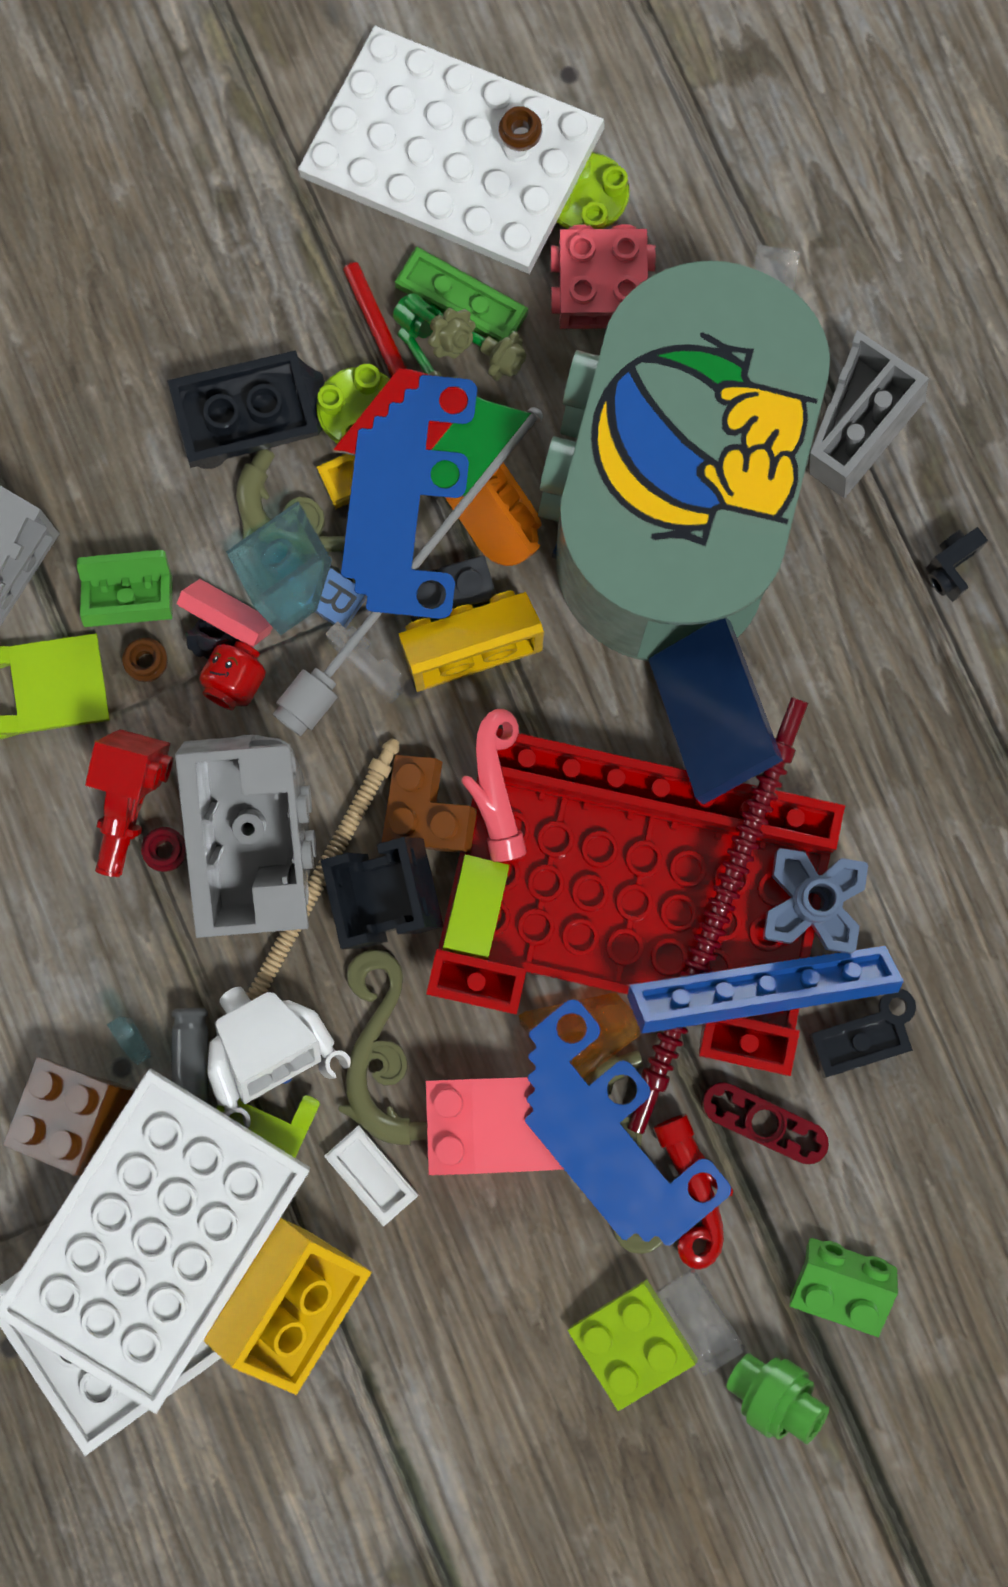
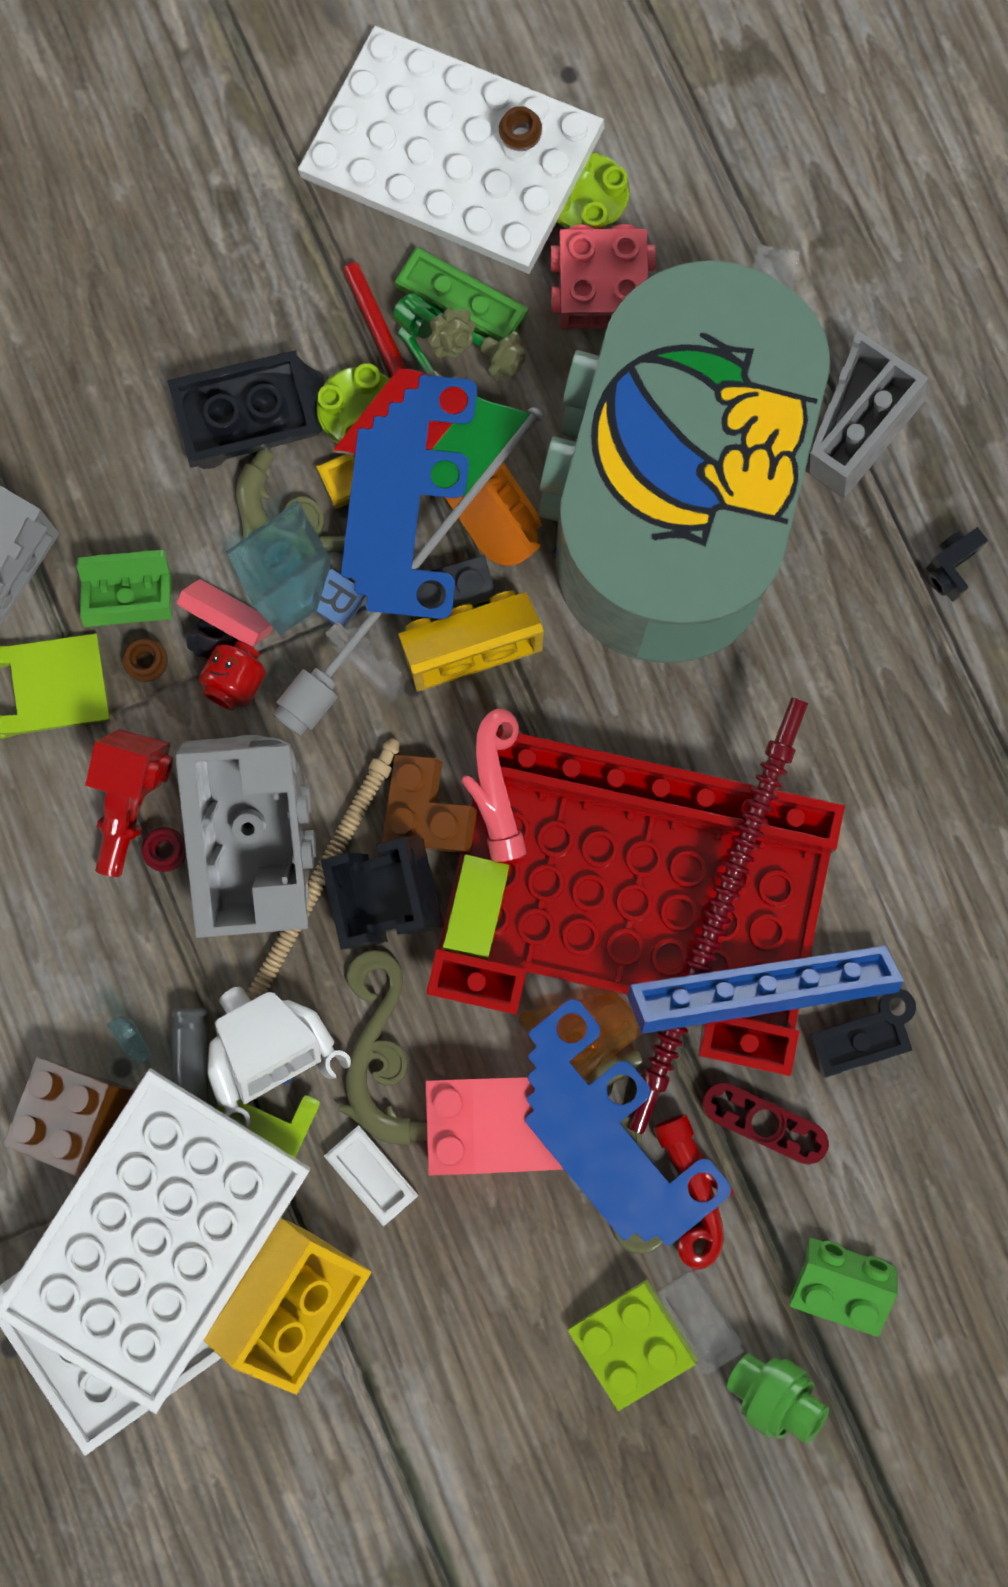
dark blue tile [649,617,783,805] -> none
sand blue plant [763,848,868,954] -> none

